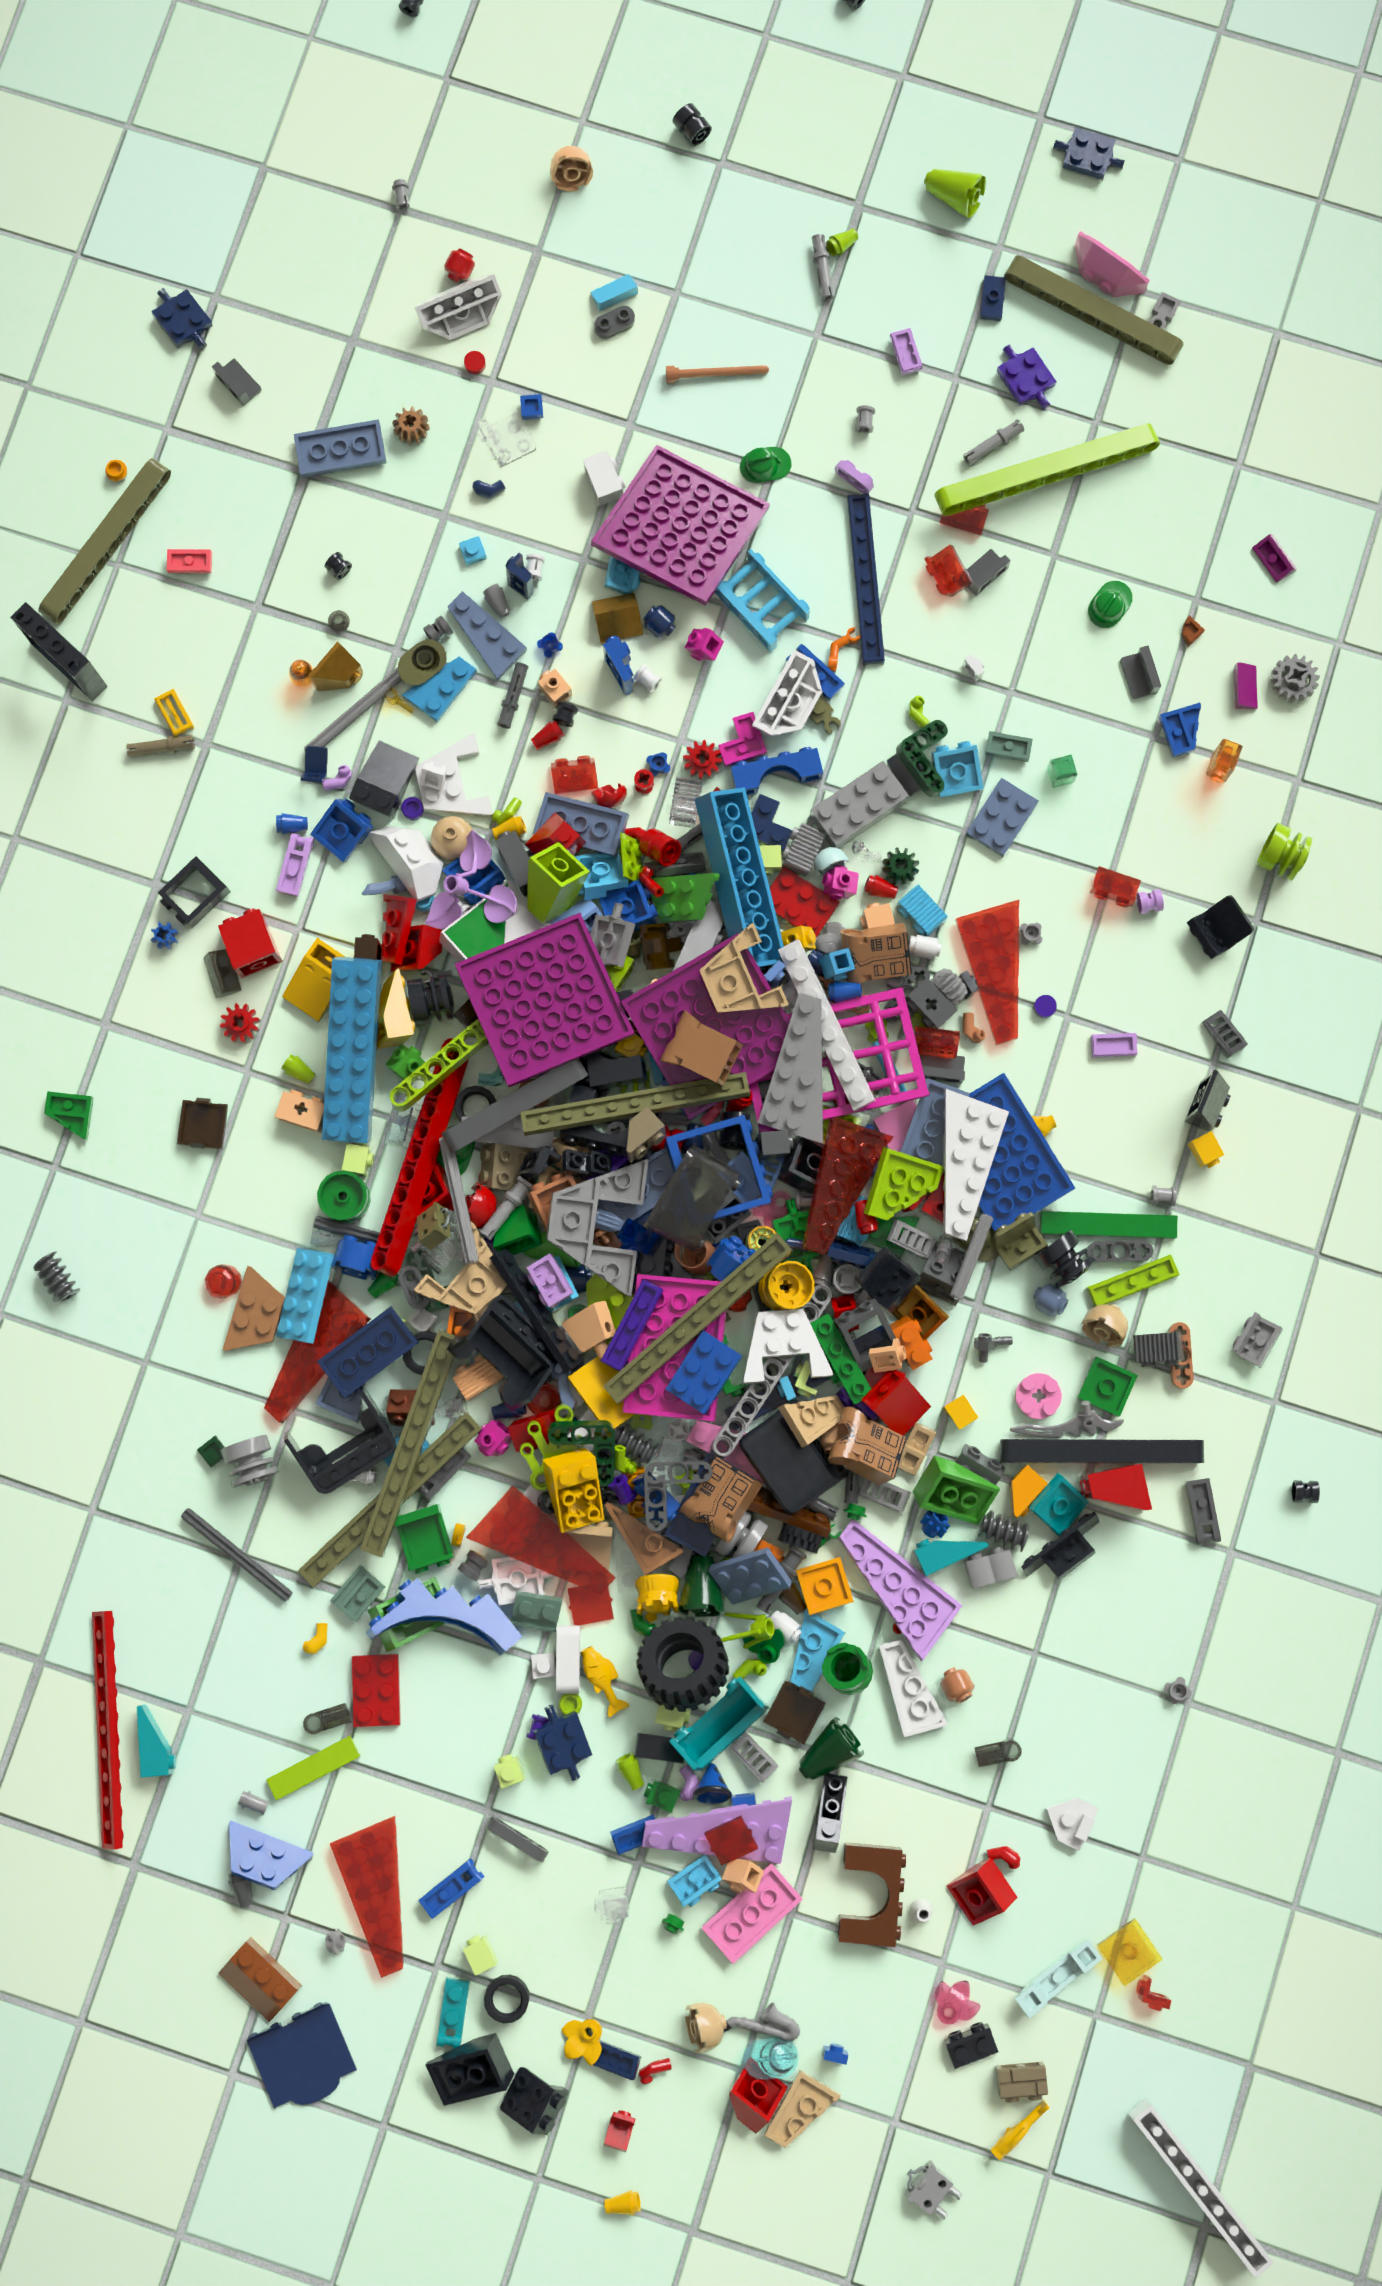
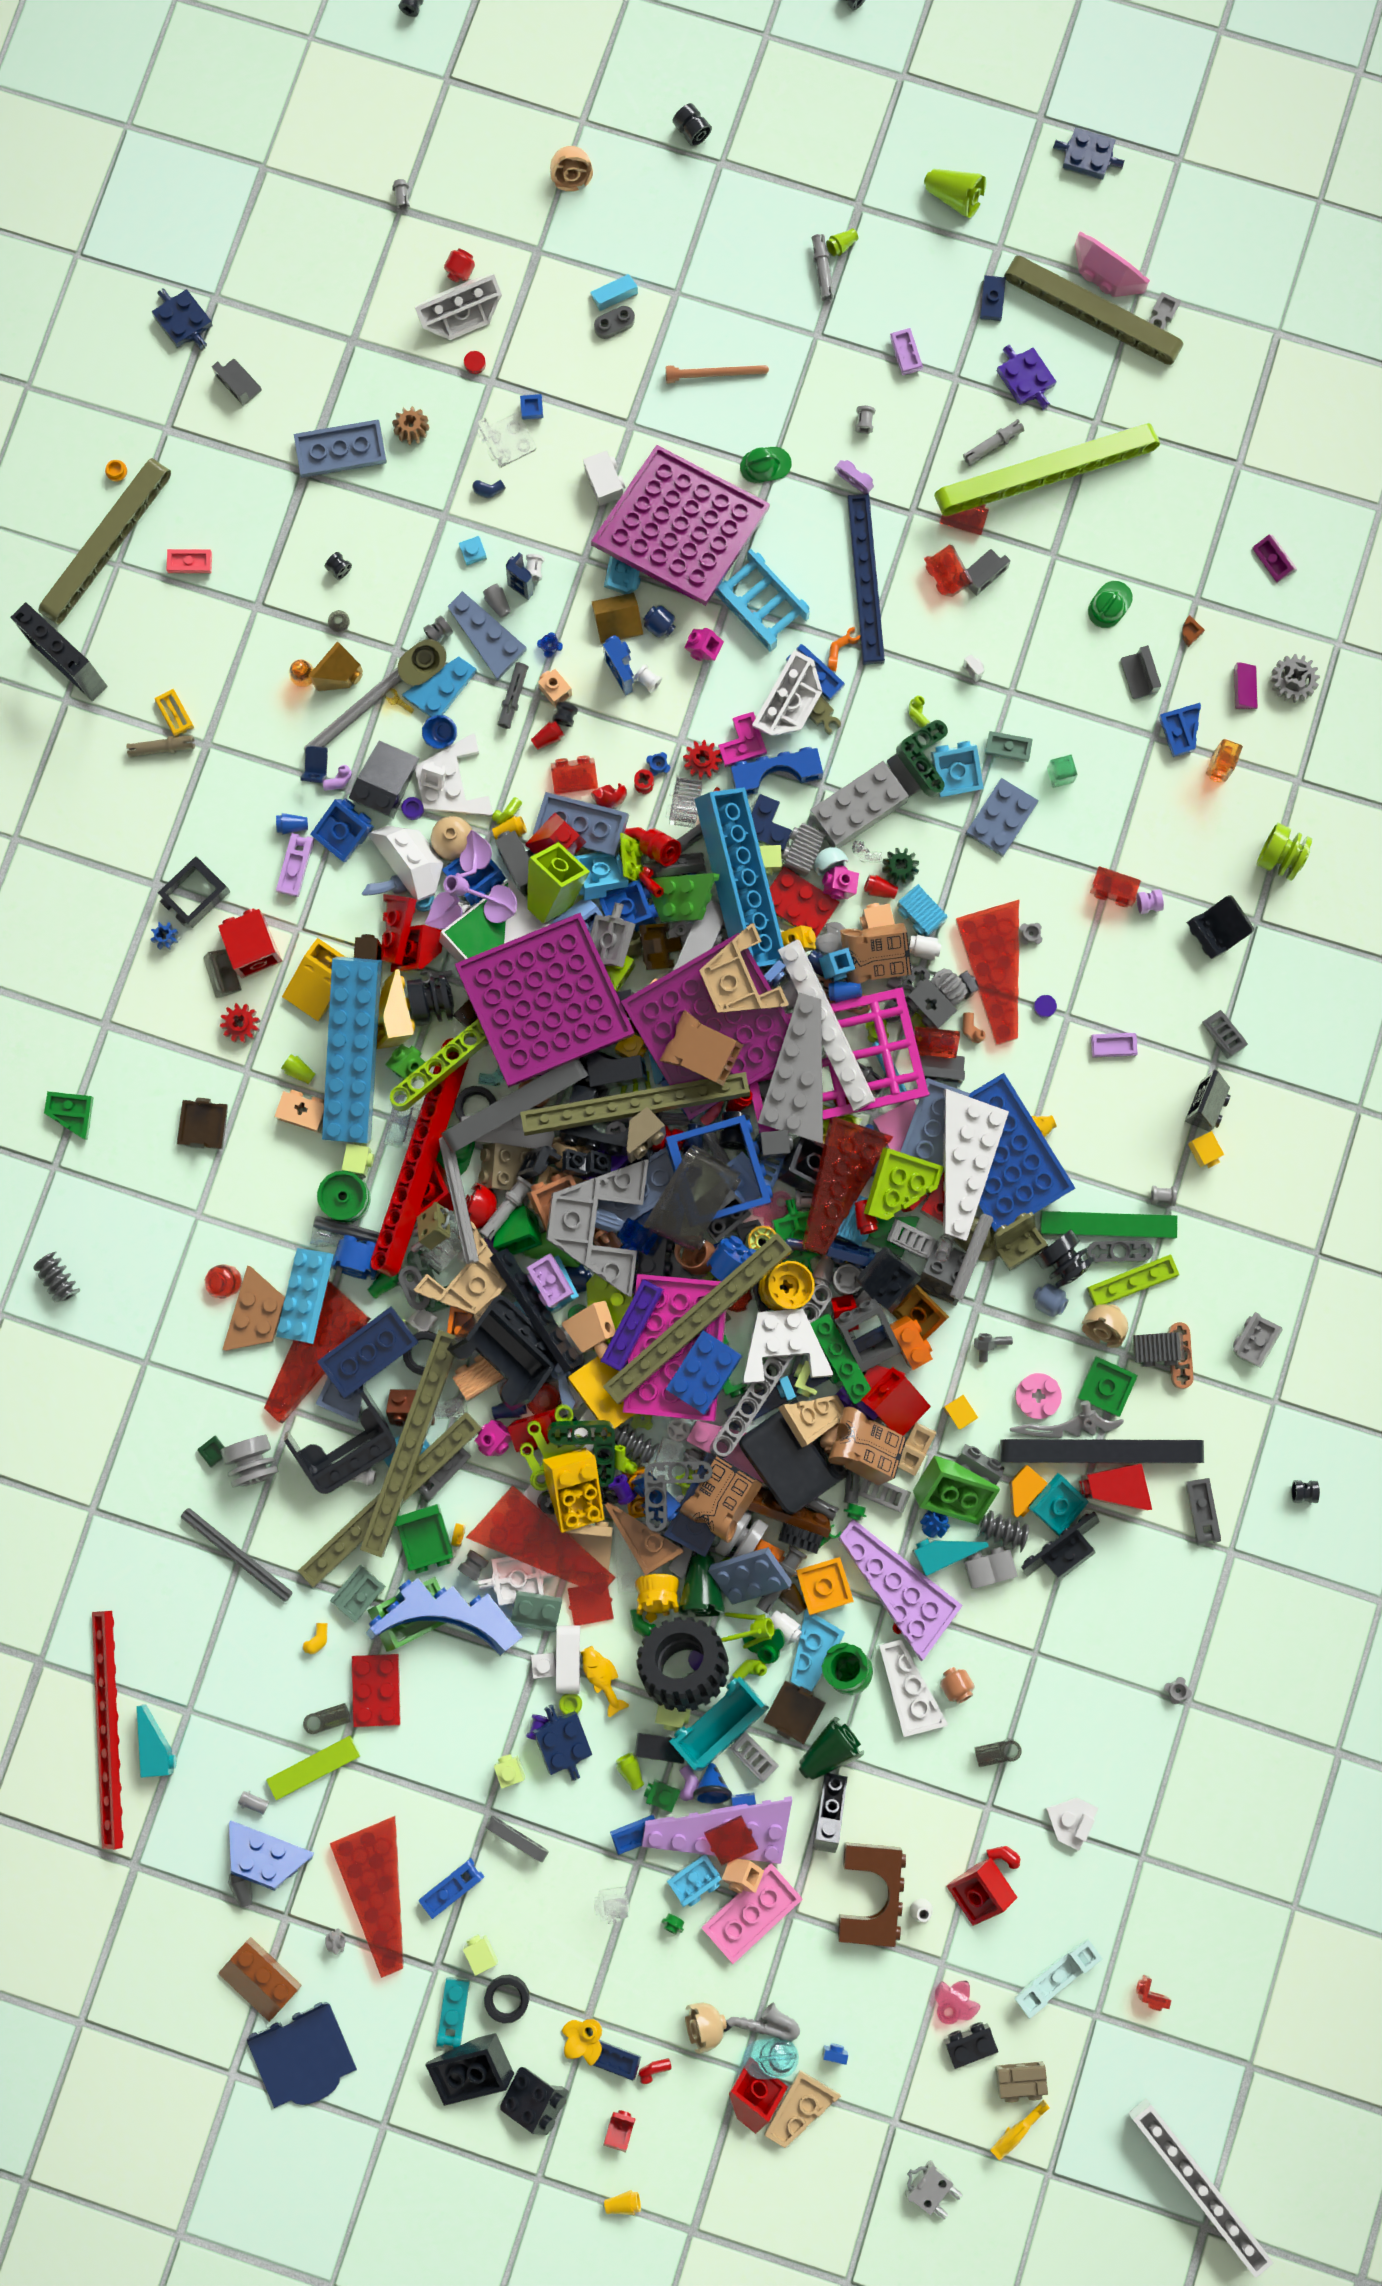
light nougat bracket [869,1338,906,1373] -> none
clear yellow plate [1096,1918,1163,1987] -> none
none -> blue hair [422,715,458,749]

